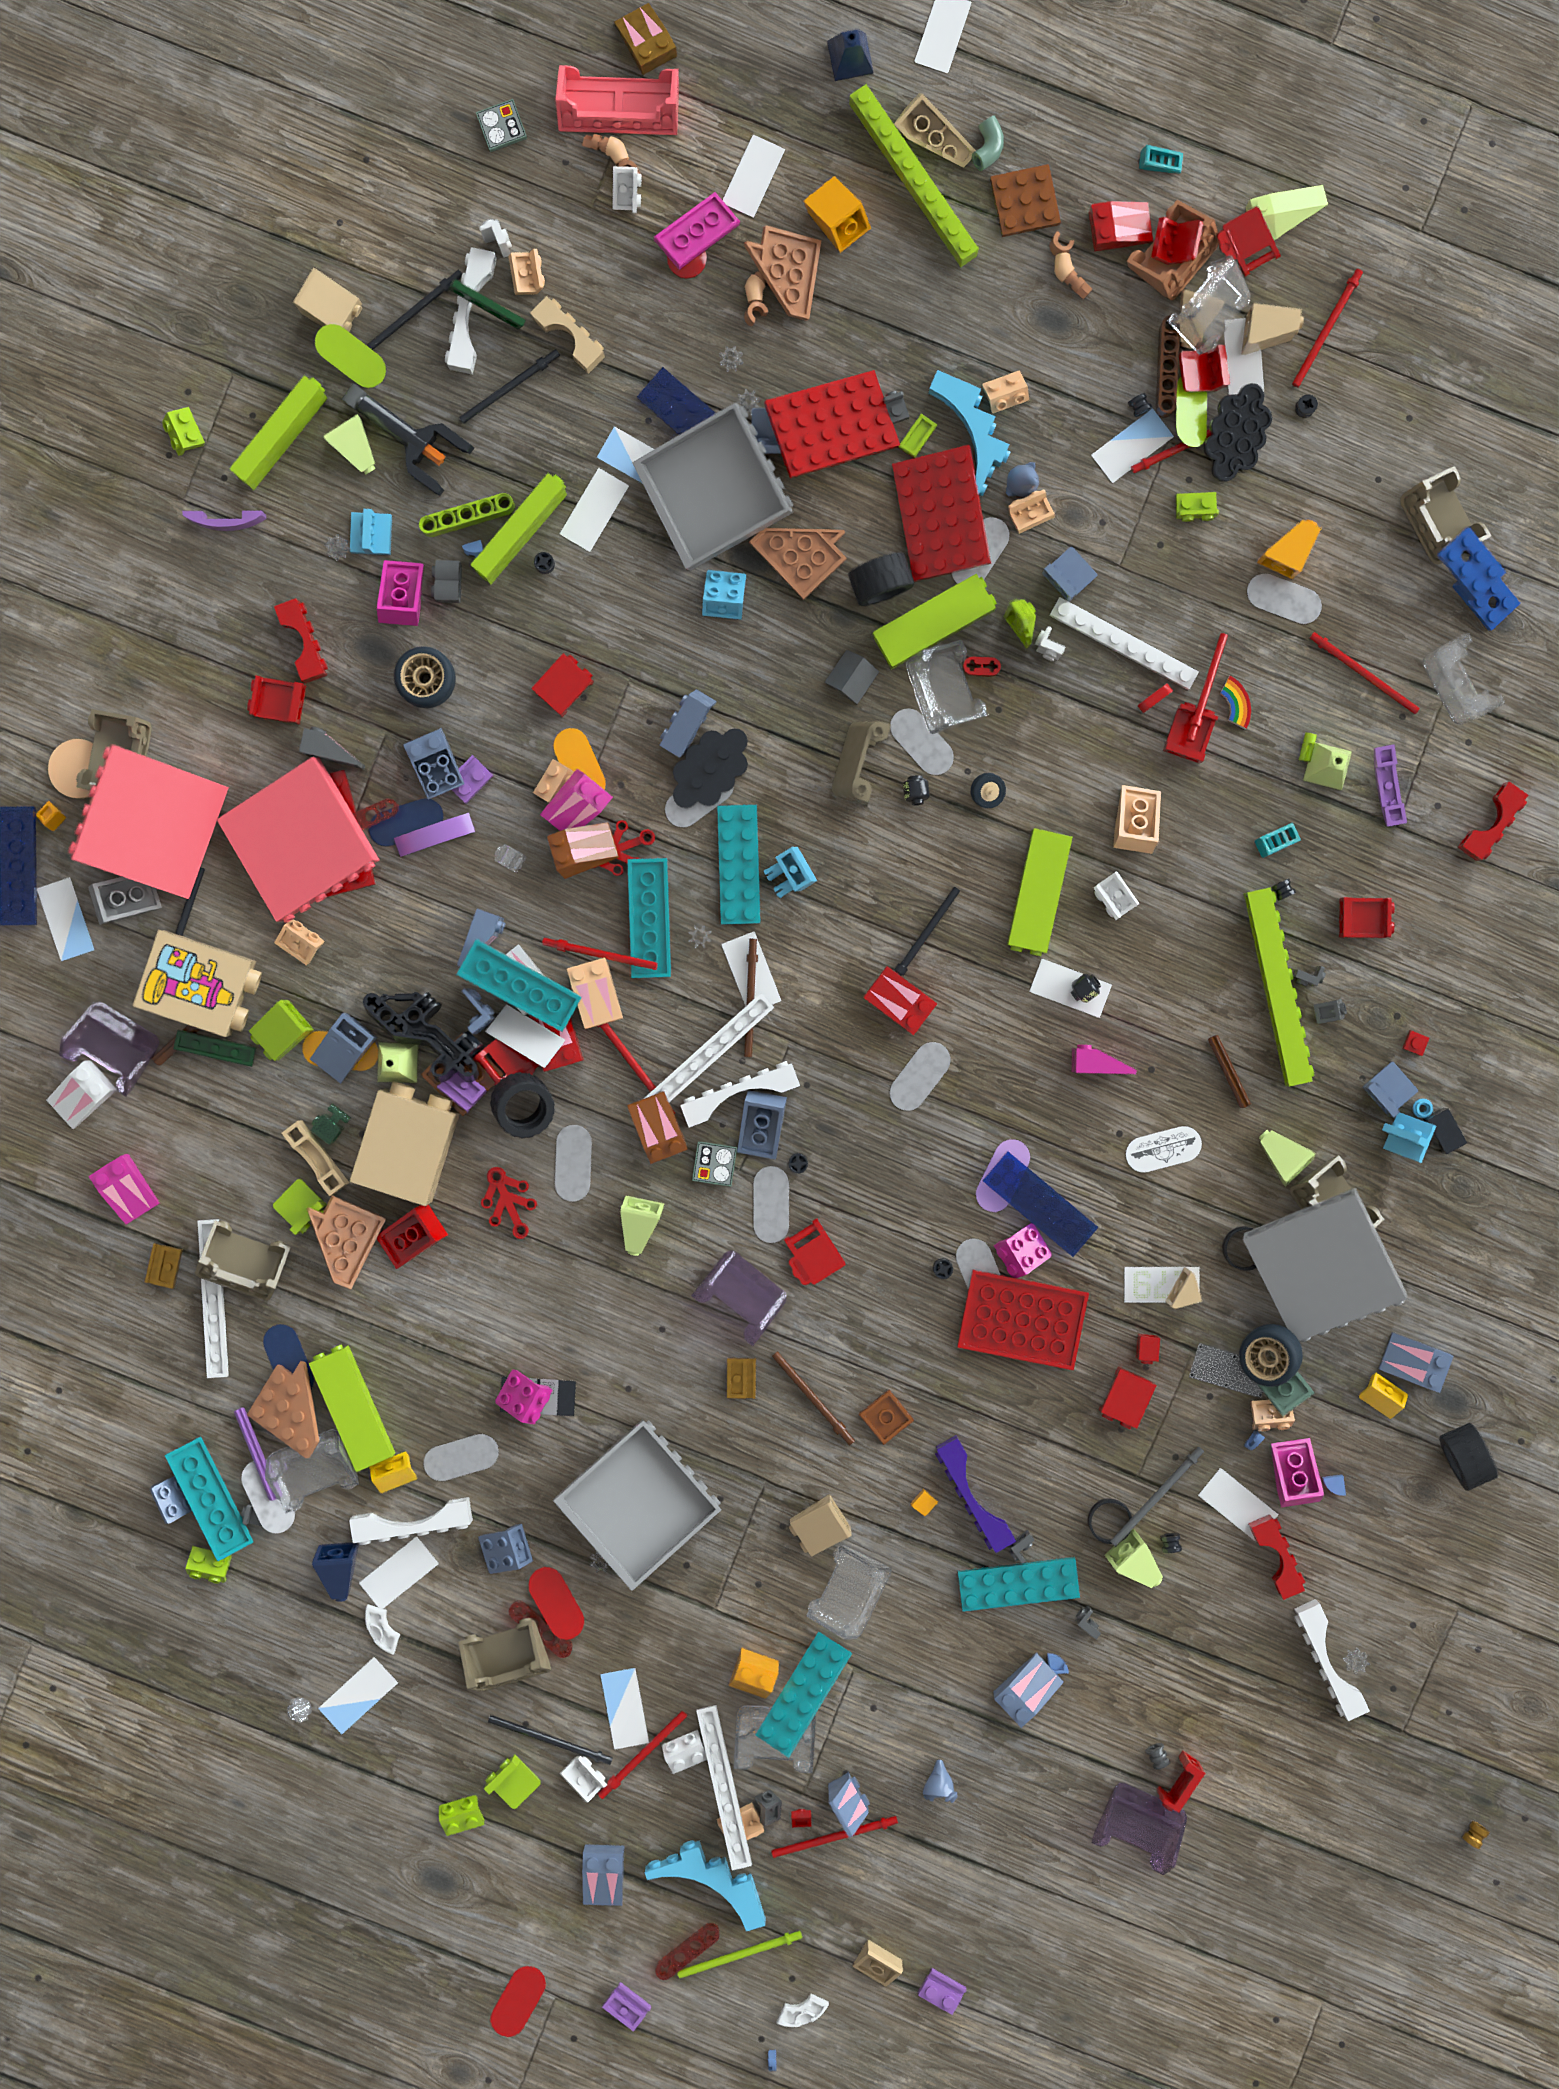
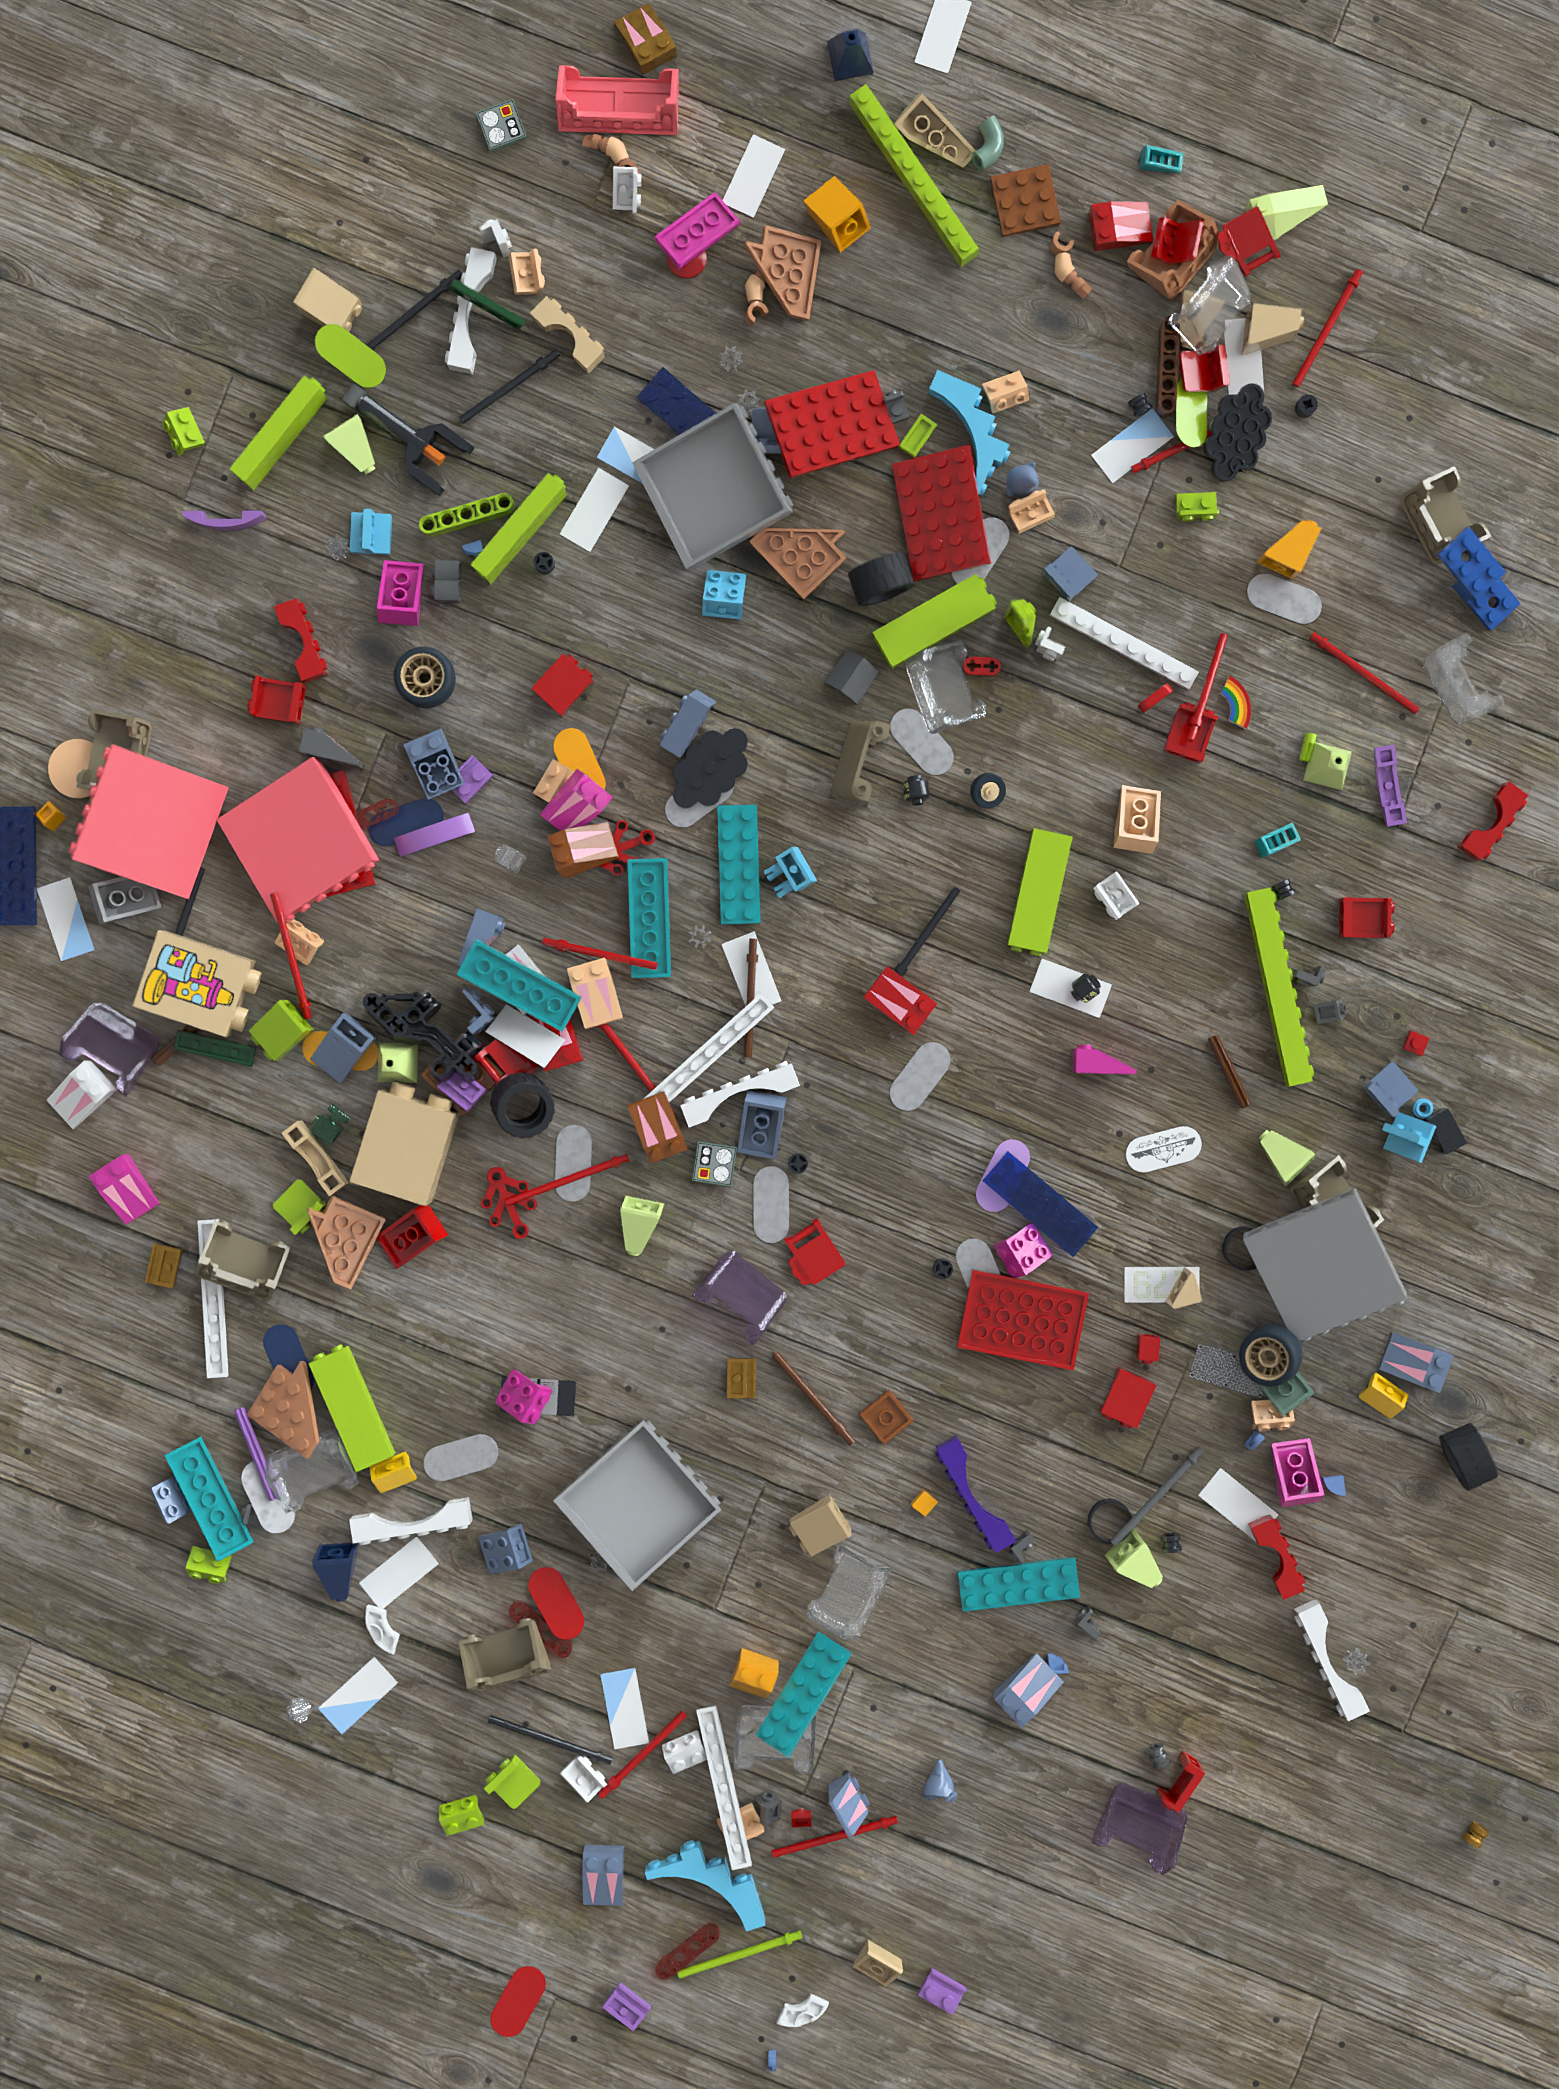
none -> red bar [270,892,312,1019]
none -> red bar [505,1154,630,1206]

